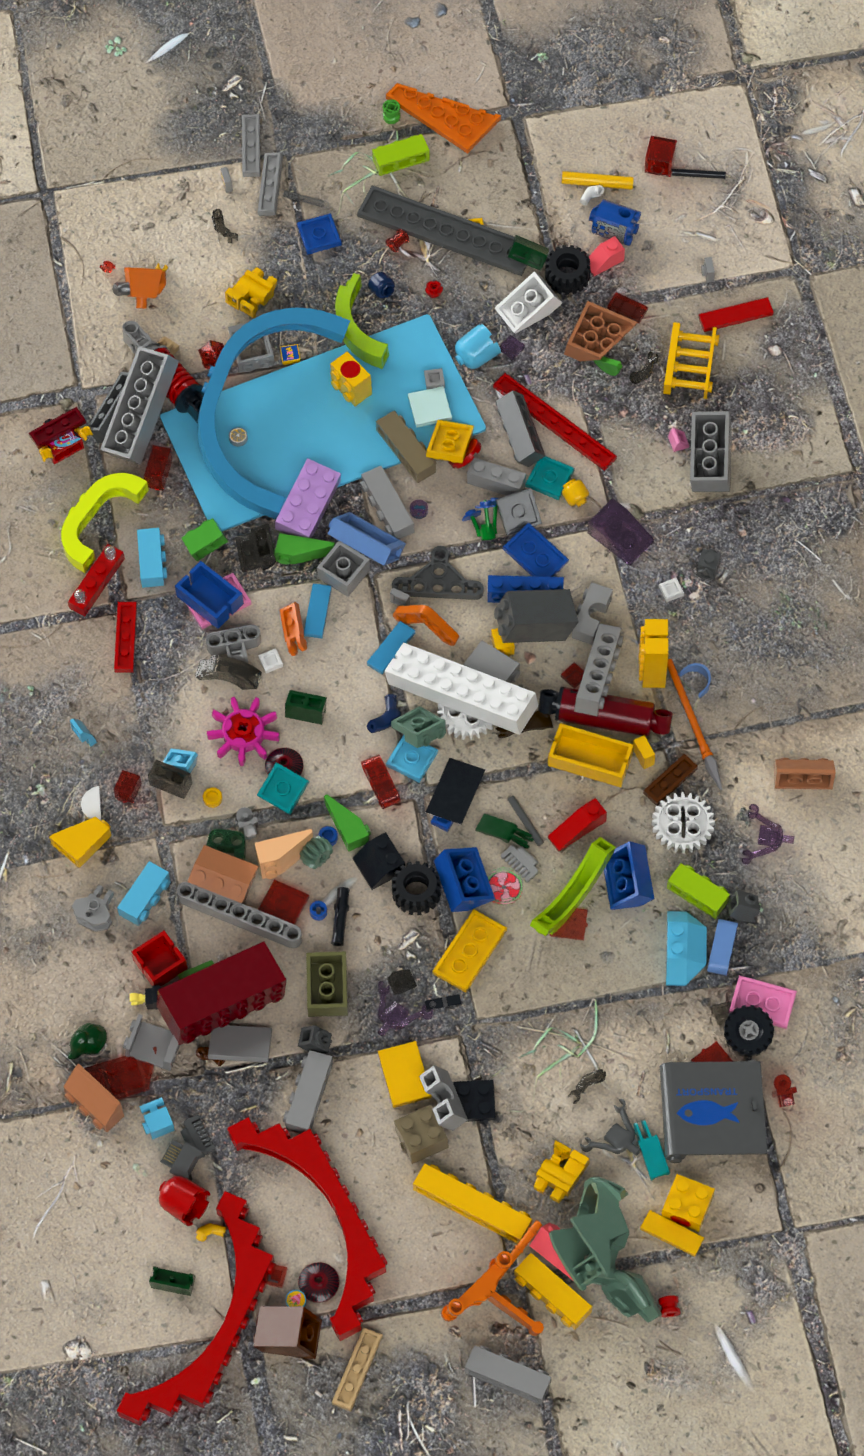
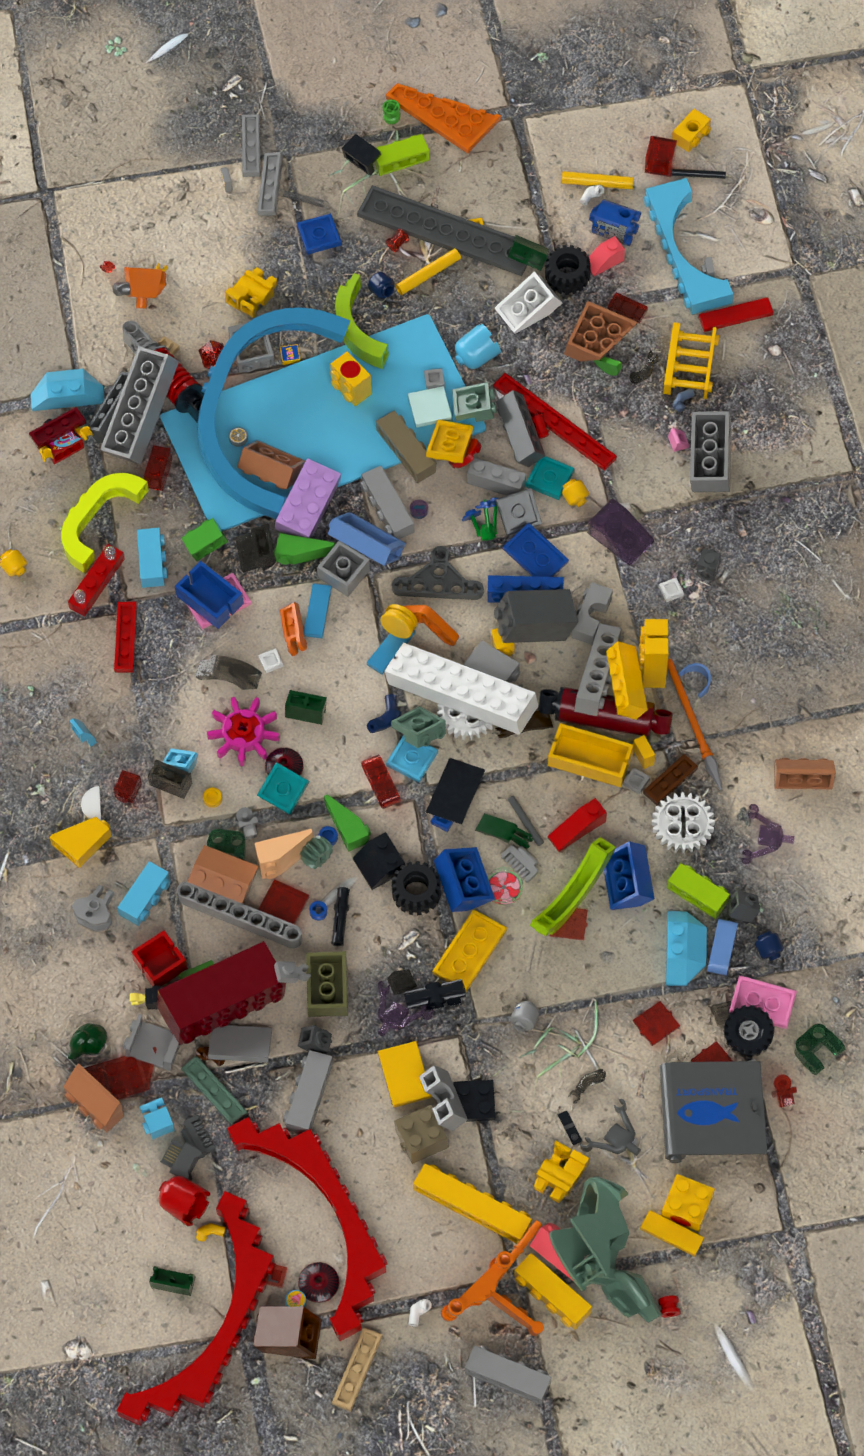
light grey piece [206,625,261,667] -> none
clear smoke arm [212,209,238,244] -> none
light grey tile [390,588,410,606] -> none
red plate [425,281,443,298] -> none
clear purple tile [499,335,525,360] -> none
clear red tile [561,662,584,689] -> none
teal arm [633,1120,670,1180] -> none
none -> yellow head [0,549,27,577]
none -> medium azure wedge [31,369,105,411]
none -> sand green tile [181,1056,248,1126]
none -> nougat slope [237,440,306,489]
none -> light grey plate [274,961,311,983]
none -> black panel [342,134,381,176]
none -> yellow head [380,604,418,639]
none -> yellow piece [395,248,461,295]
none -> black piece [404,979,466,1010]
none -> white arm [408,1299,432,1327]
none -> sand green plate [452,382,497,422]
none -> light grey head [510,1001,539,1032]
none -> red pin [532,414,550,439]
none -> black sticker [558,1111,582,1145]
none -> yellow brick [606,641,648,720]
none -> light grey plate [623,767,650,795]
none -> clear red piece [633,1001,680,1046]
none -> medium azure arch [643,178,733,315]
none -> yellow brick [672,108,711,152]
none -> sand blue arm [673,388,694,412]
none -> dark blue head [755,931,784,961]
none -> clear green piece [794,1024,846,1075]

